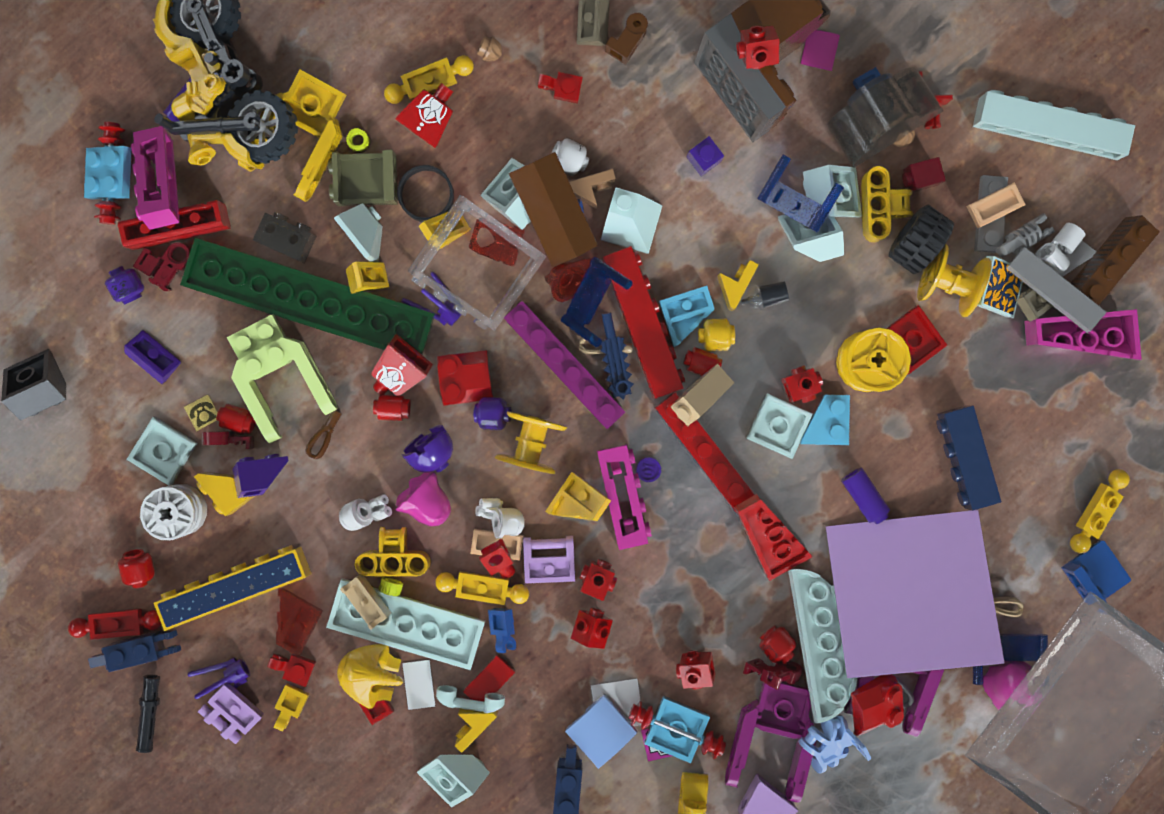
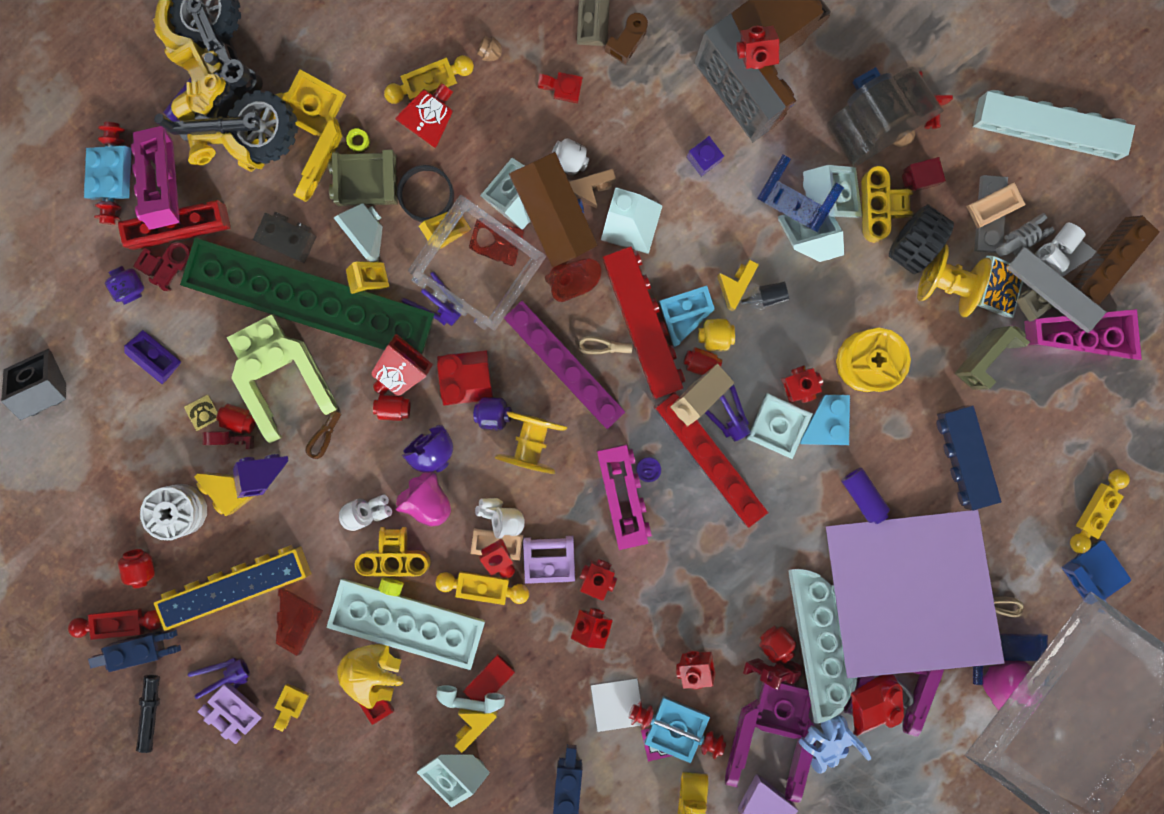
light aqua tile [126,417,198,486] -> none
red plate [267,653,316,687] -> none
tan hinge [340,574,392,630] -> none
white sticker [402,660,435,710] -> none
blue plate [488,608,516,653] -> none
yellow wing [545,472,611,521] -> none
clear blue plate [561,257,633,347] -> none
light blue slope [565,694,638,769] -> none
dark blue piece [599,312,634,400] -> none
red wing [734,494,812,581] -> none
dark pink sticker [801,30,840,71] -> none
red tile [885,305,947,374] -> none
none -> dark purple plant [705,377,751,442]
none -> olive panel [954,326,1030,390]

